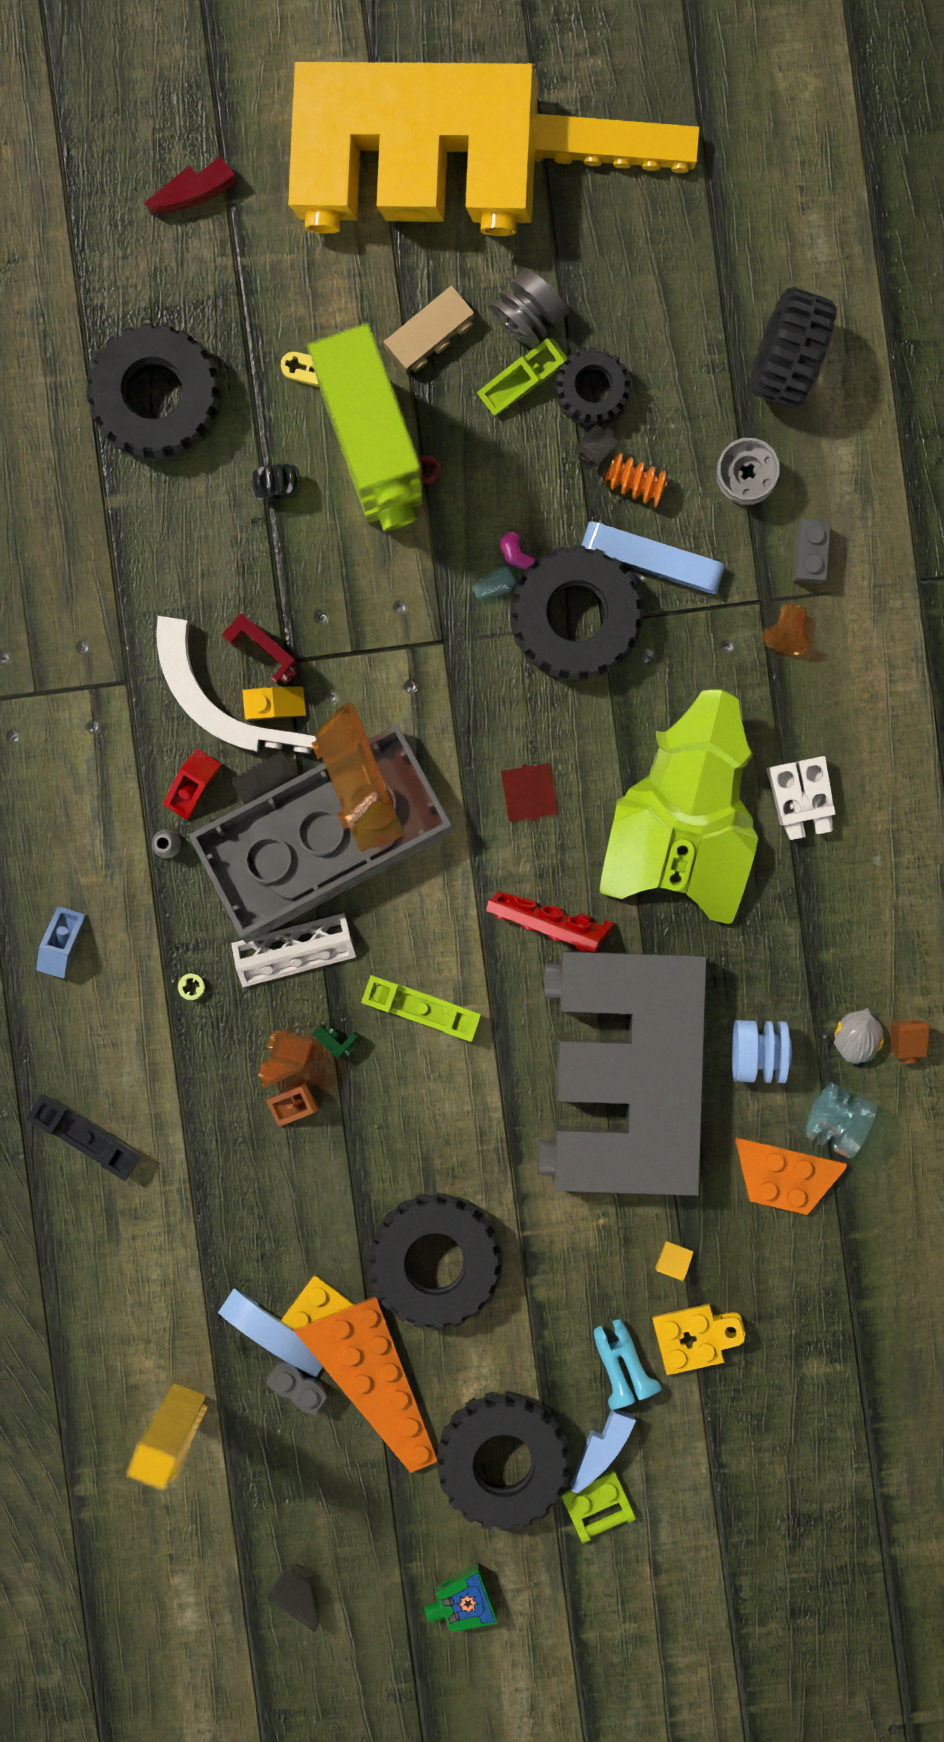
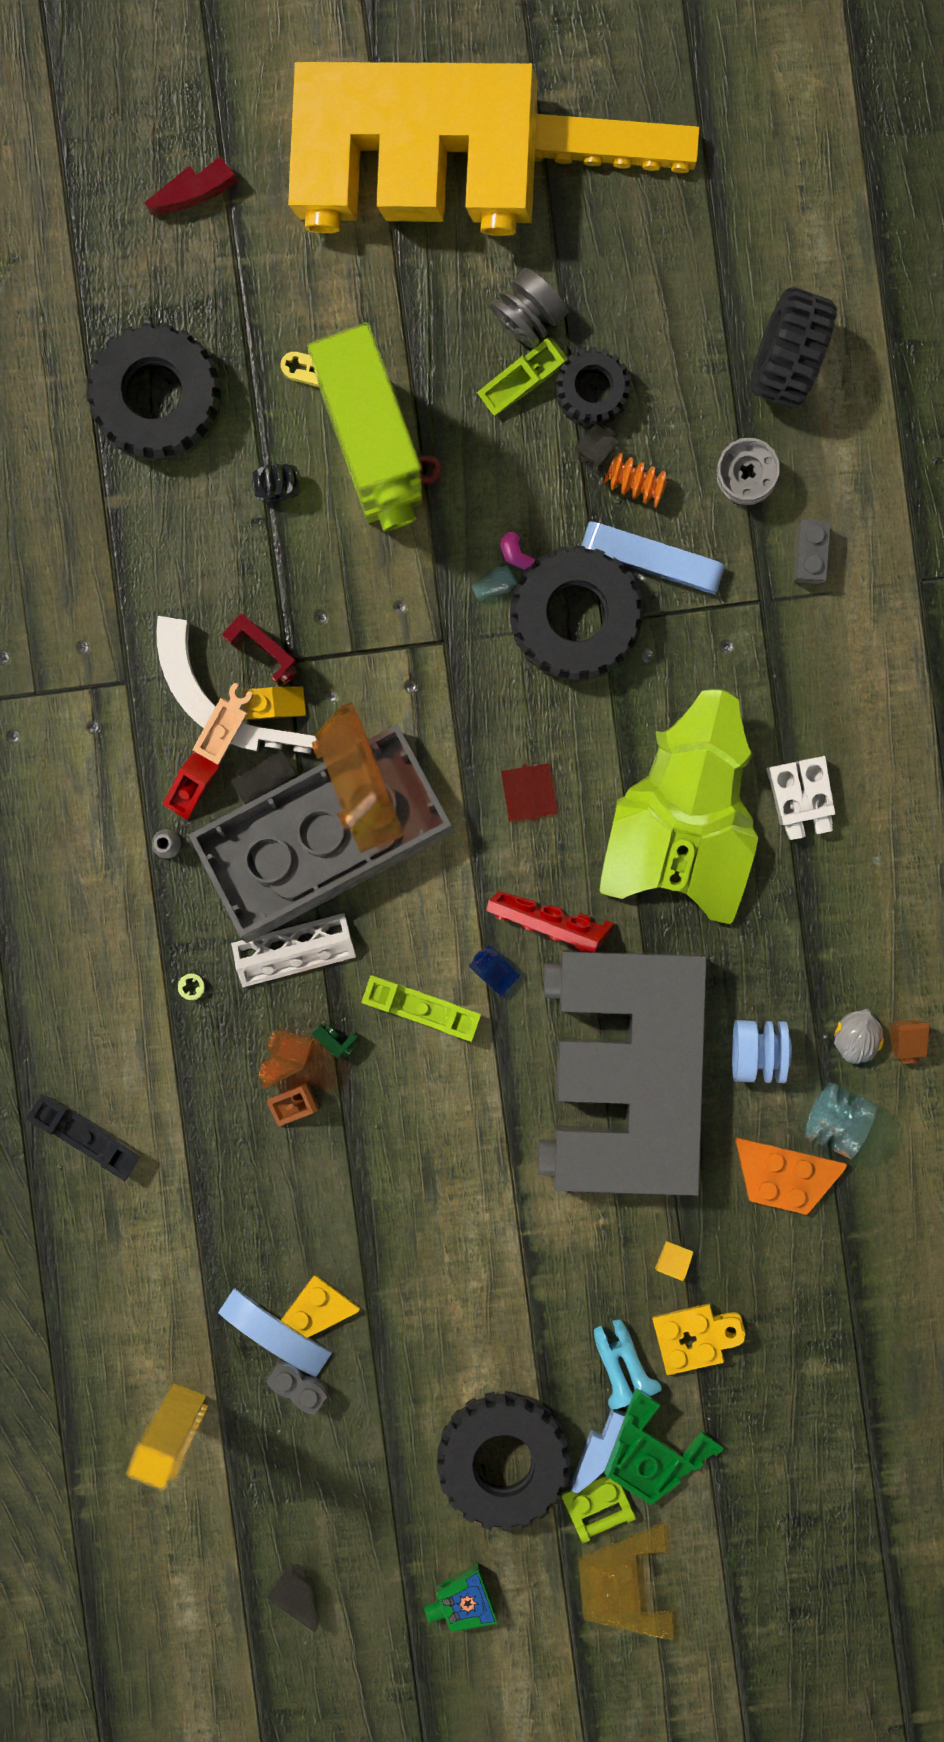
medium blue slope [36,906,85,978] -> none
orange wing [293,1296,437,1473] -> none
black tyre [369,1193,502,1330] -> none
tan brick [384,285,474,374] -> none
clear orange gear [762,604,810,656] -> none
none -> light nougat plate [192,682,253,764]
none -> clear blue bracket [469,945,521,996]
none -> clear yellow wing [578,1523,674,1640]
none -> green wing [604,1388,724,1505]

